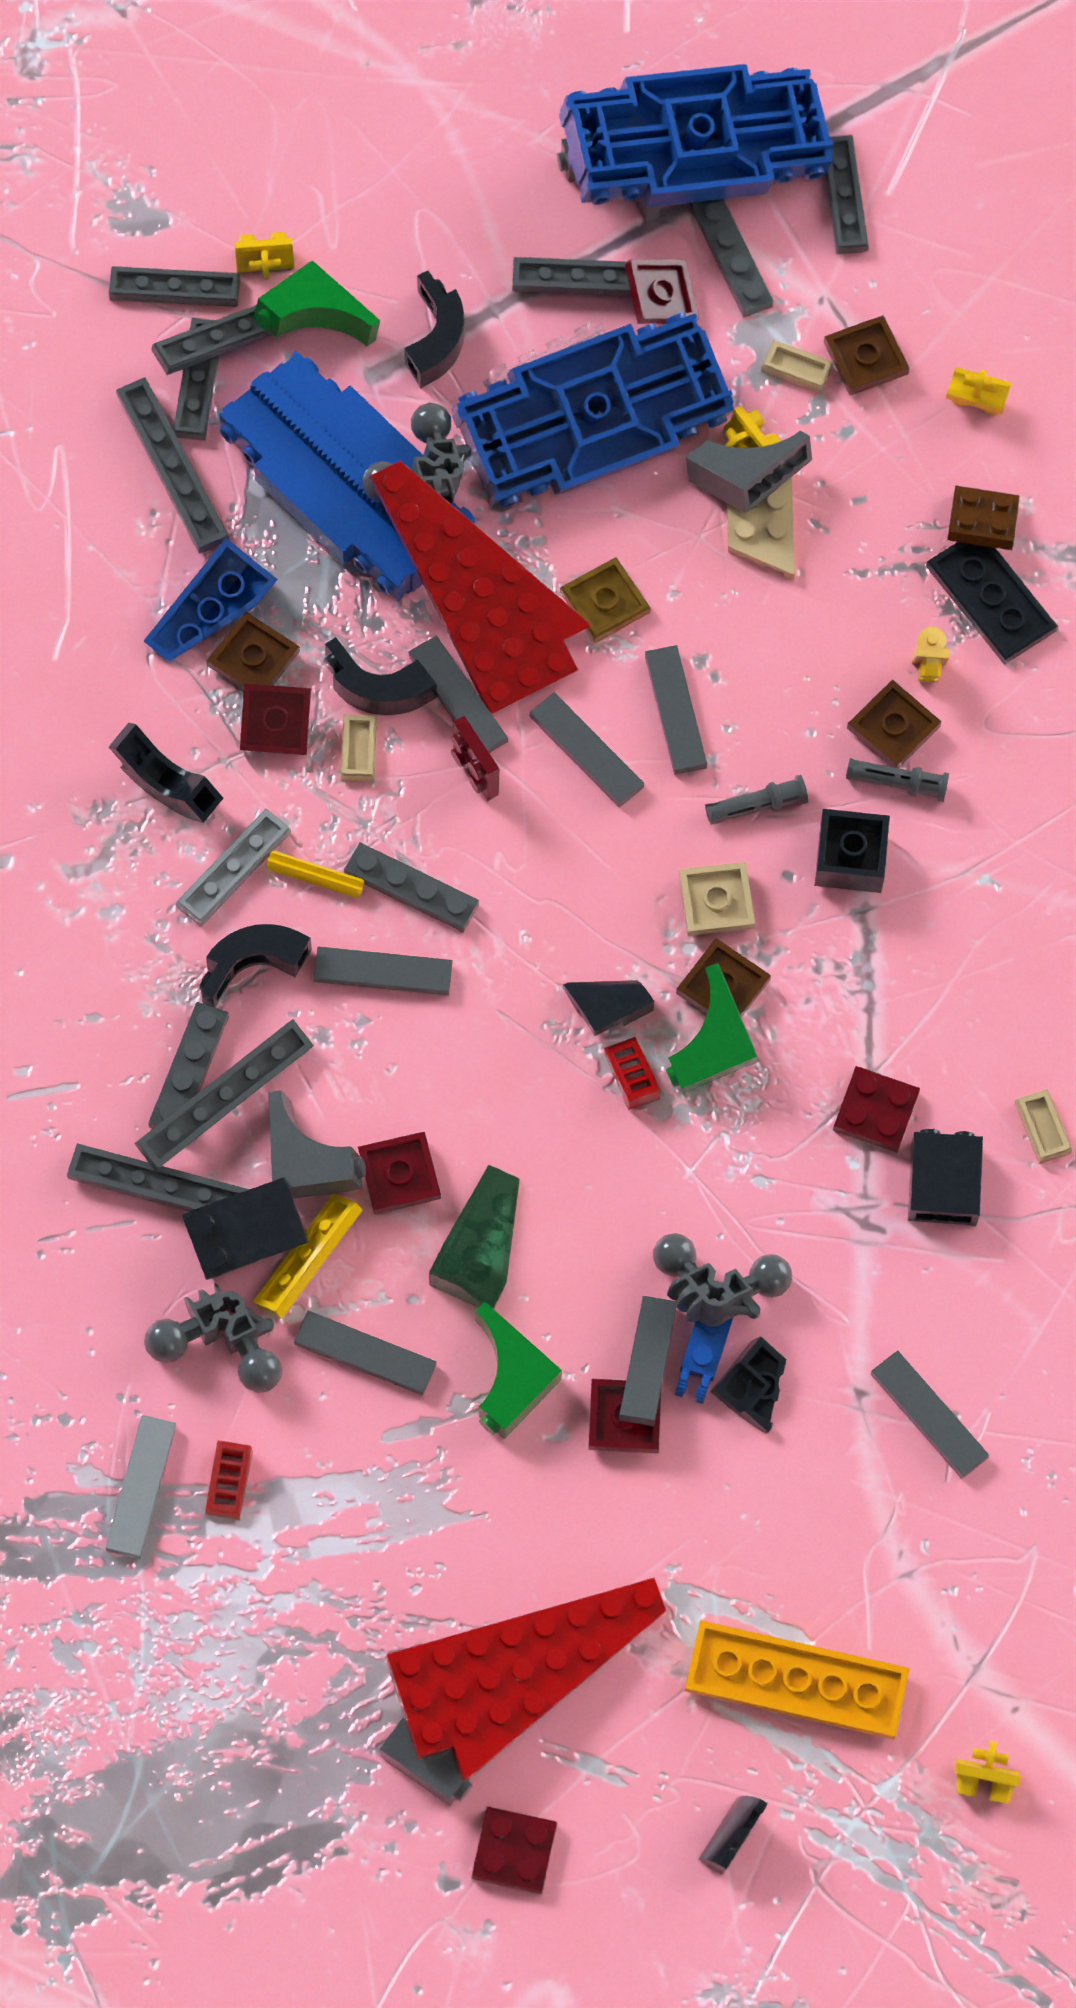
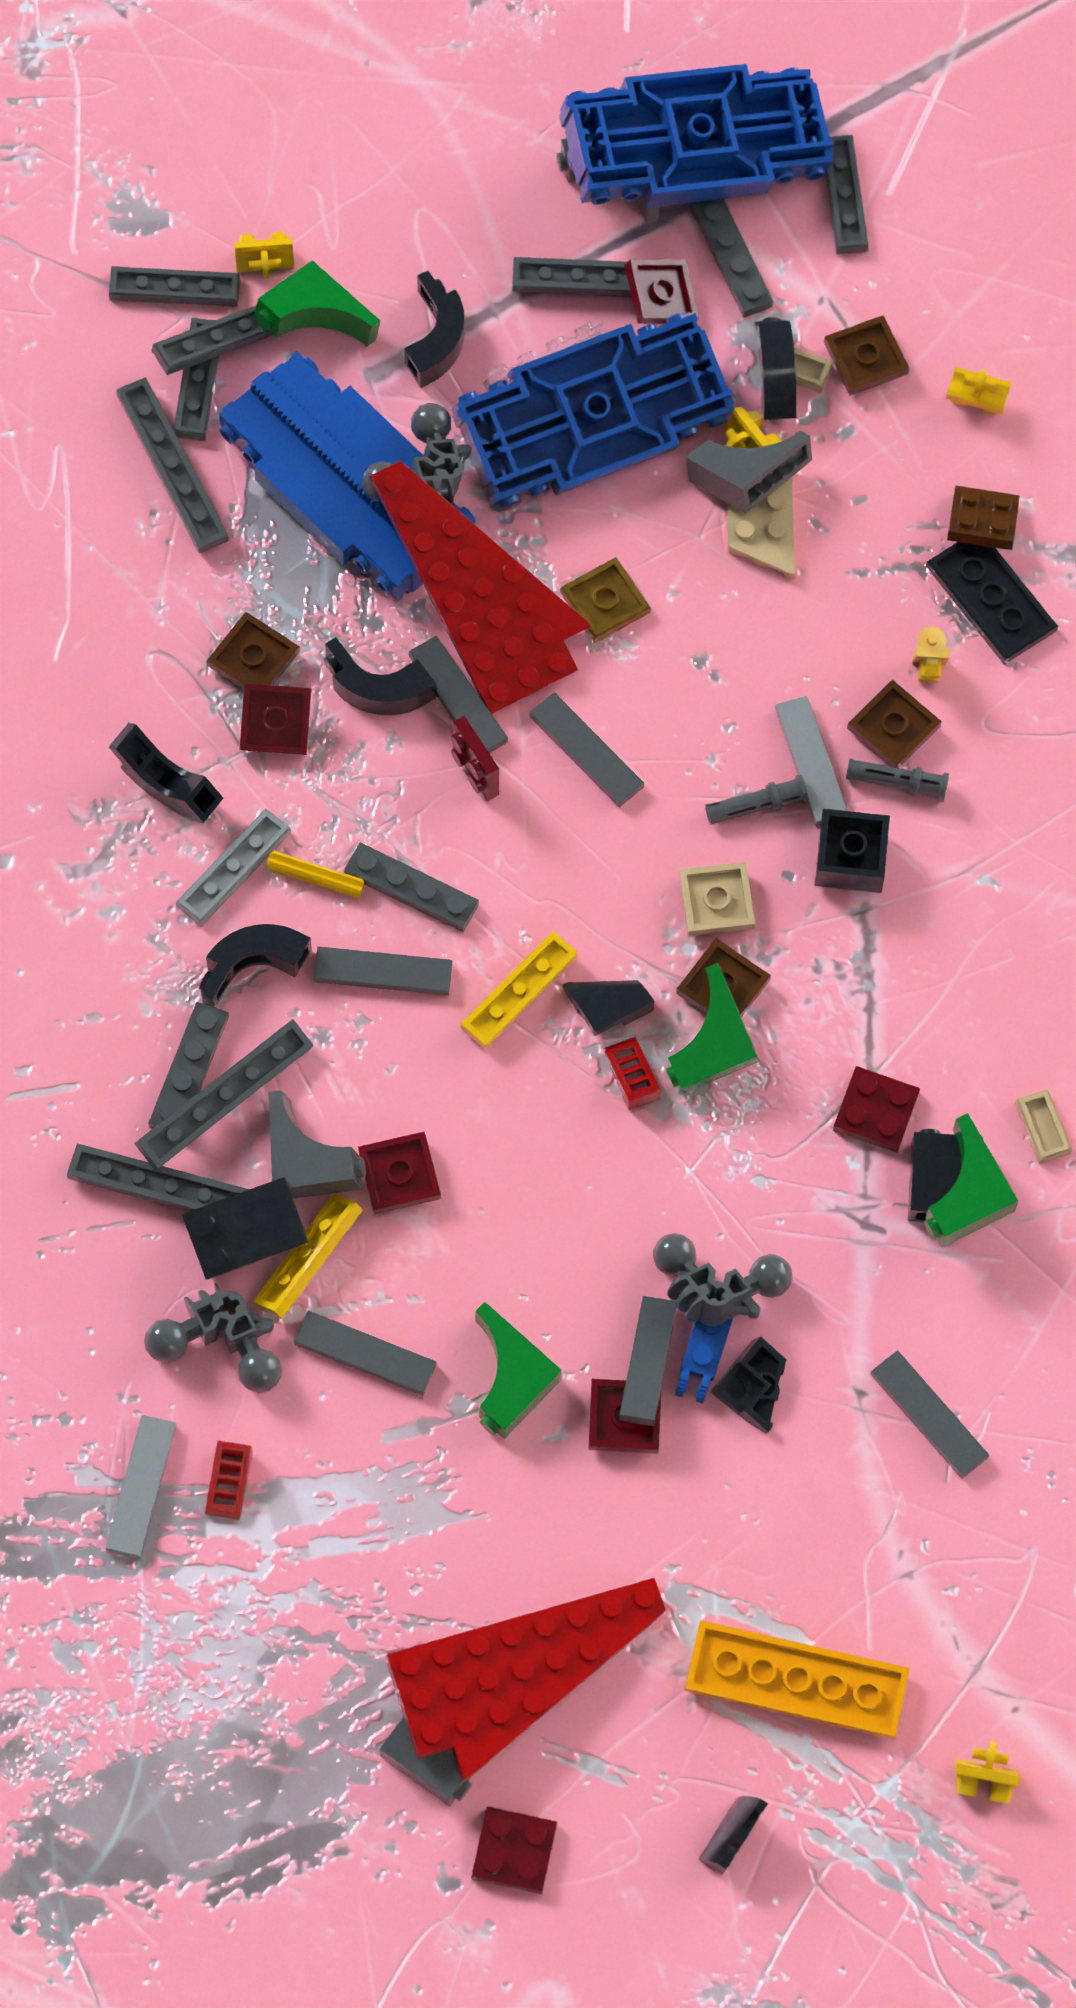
blue wedge [143,538,278,662] -> none
tan tile [341,714,377,781] -> none
clear green wedge [429,1165,520,1309] -> none
dark grey tile [645,645,707,775] -> none
none -> yellow plate [461,931,578,1050]
none -> black arch [754,317,797,420]
none -> light grey tile [775,696,848,826]
none -> green arch [924,1113,1019,1248]

